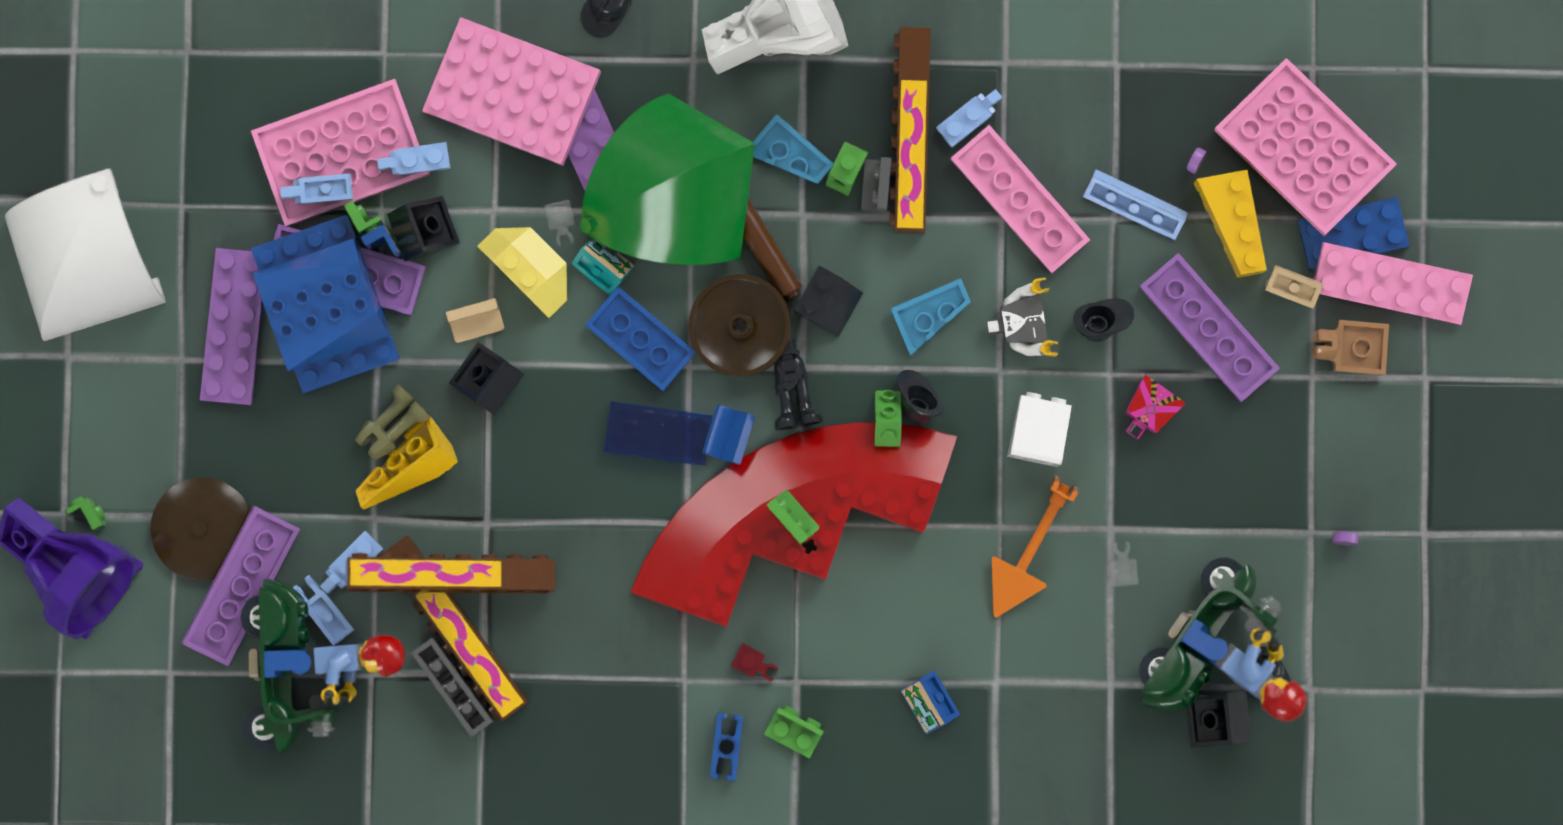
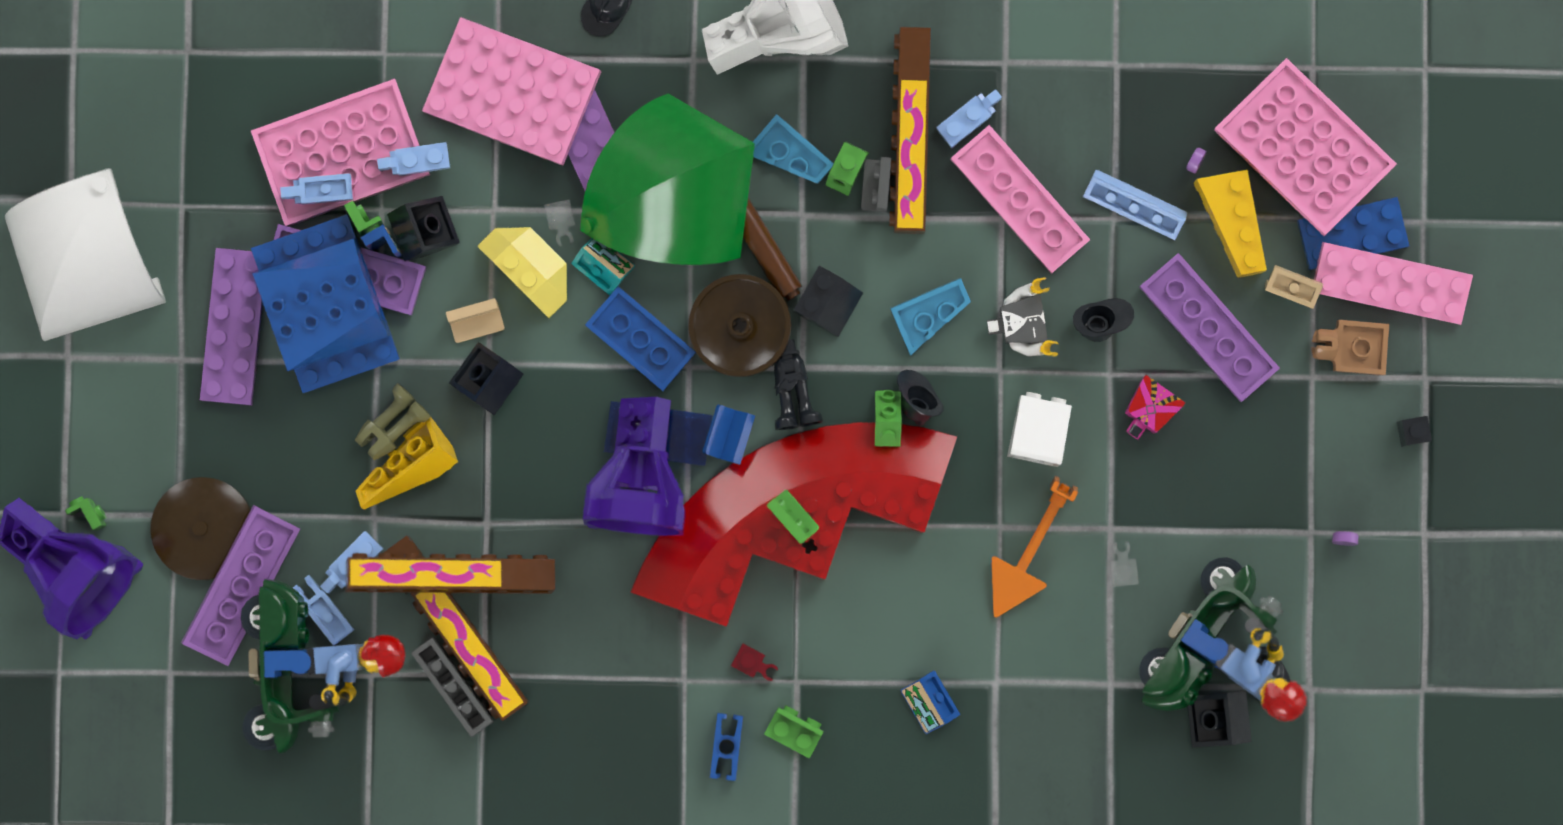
none -> dark purple plate [582,397,685,536]
none -> black brick [1397,416,1432,447]

